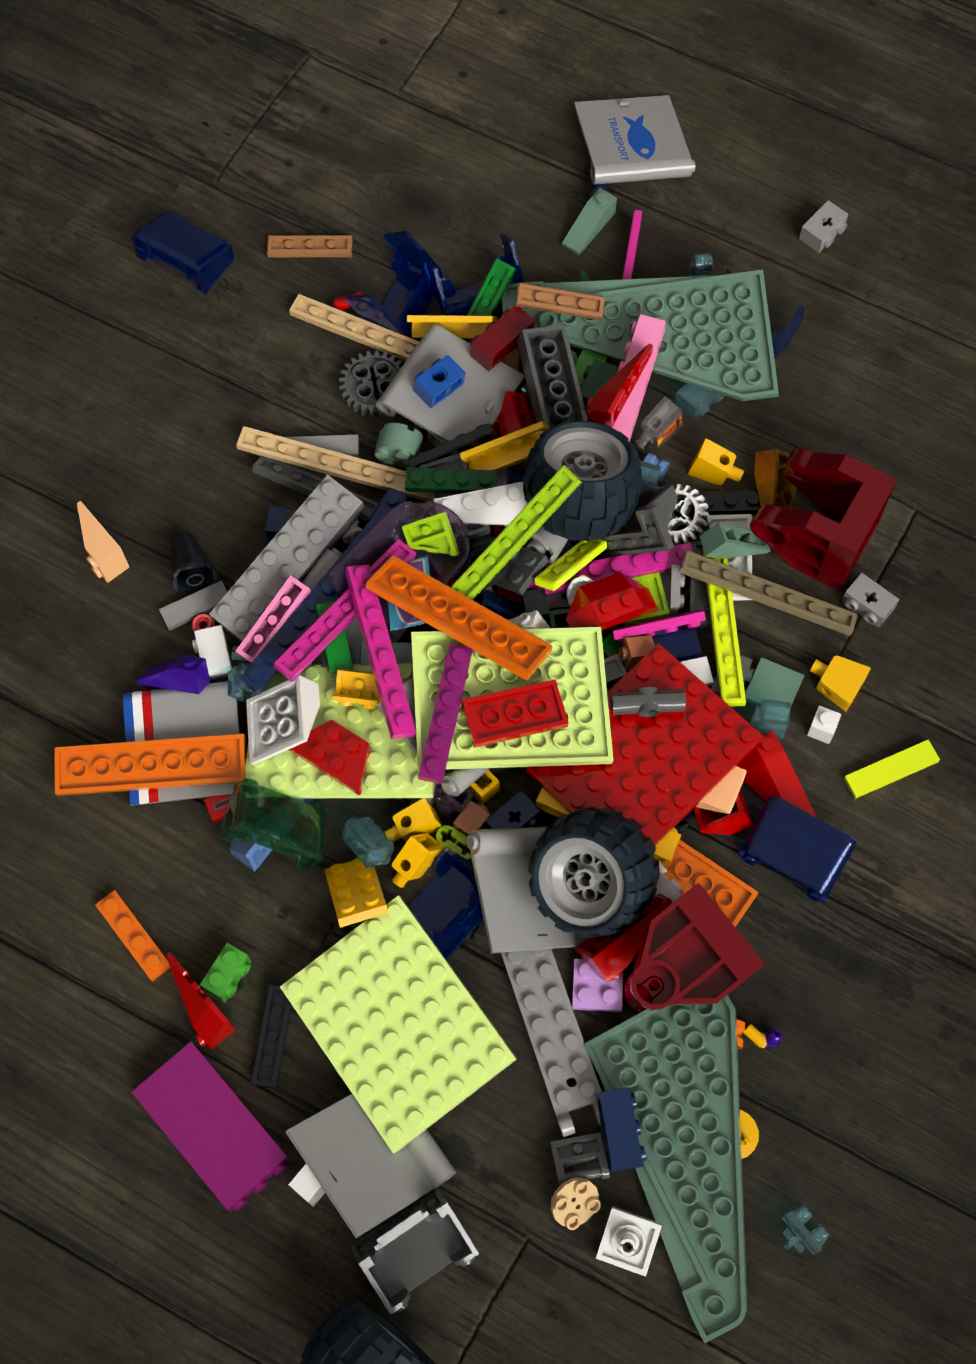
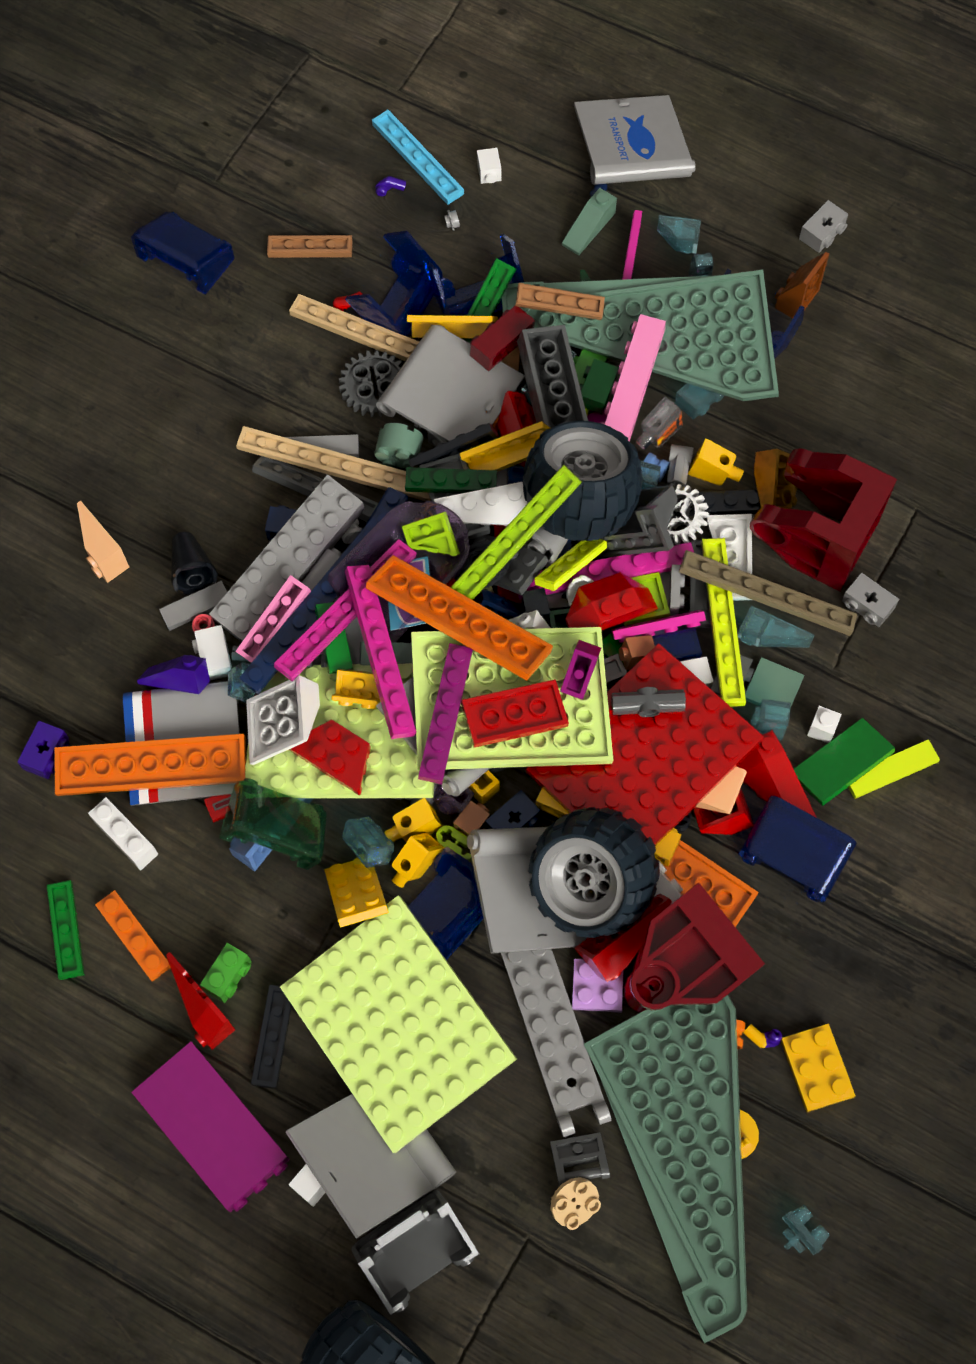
blue brick [413,355,466,408] -> none
red wedge [586,343,653,428] -> none
dark blue brick [596,1088,646,1173] -> none
white plate [596,1206,662,1276] -> none
sand green slope [700,522,771,559] -> none
yellow torso [810,656,871,712] -> none
none -> dark purple brick [17,721,69,779]
none -> green tile [47,880,85,980]
none -> white brick [88,798,158,871]
none -> medium azure plate [372,110,464,205]
none -> dark purple arm [375,176,406,197]
none -> light grey plate [444,210,460,231]
none -> white brick [477,148,501,184]
none -> magenta slope [560,640,601,700]
none -> clear light blue slope [657,215,701,254]
none -> light grey piece [667,444,693,489]
none -> clear light blue slope [737,606,815,648]
none -> dark orange slope [775,252,829,321]
none -> yellow plate [781,1023,855,1113]
none -> green tile [794,718,895,806]

